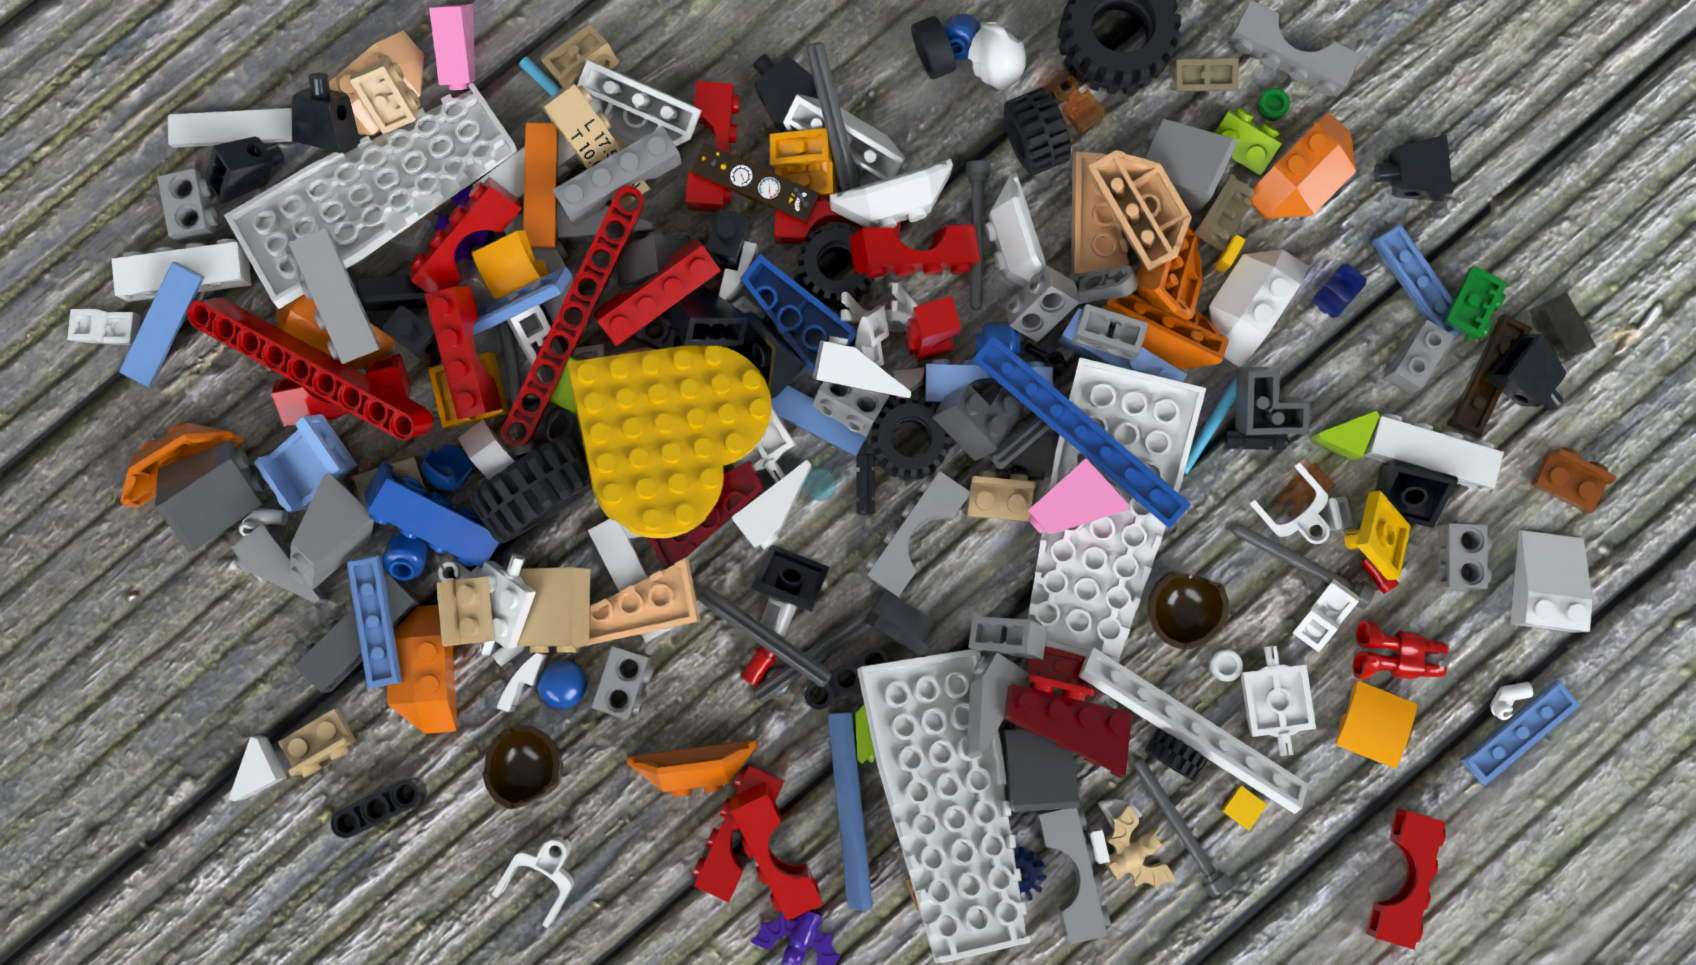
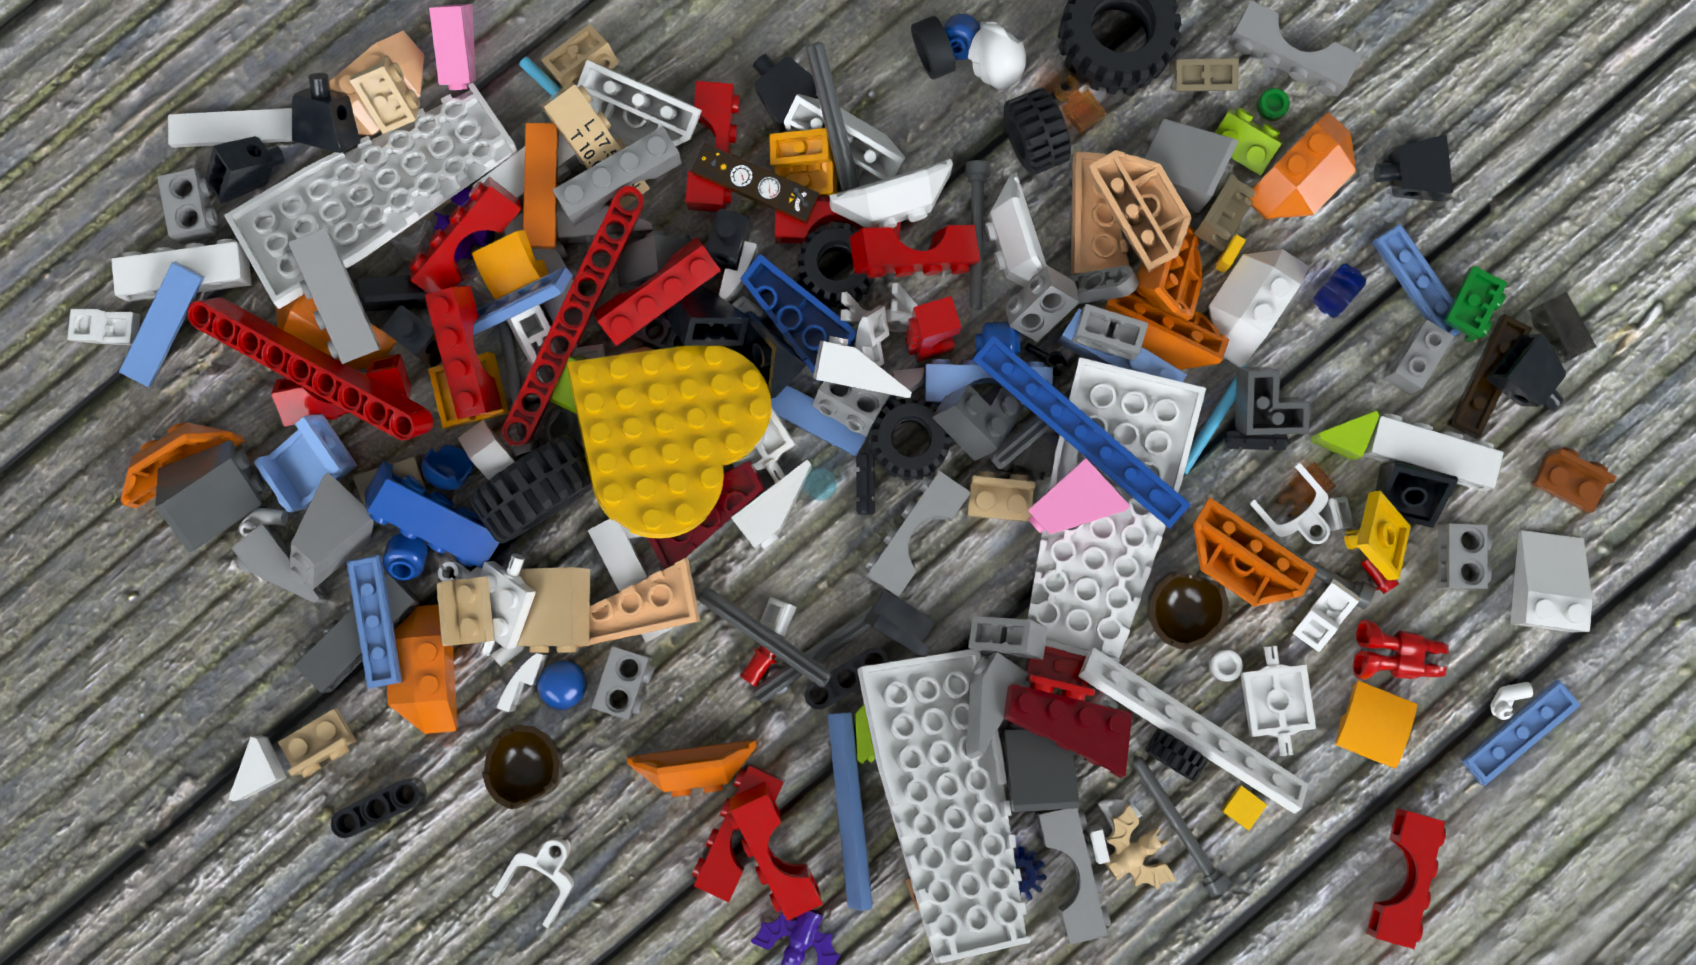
black slope [751,545,830,613] -> none
none -> orange wedge [1193,497,1317,607]

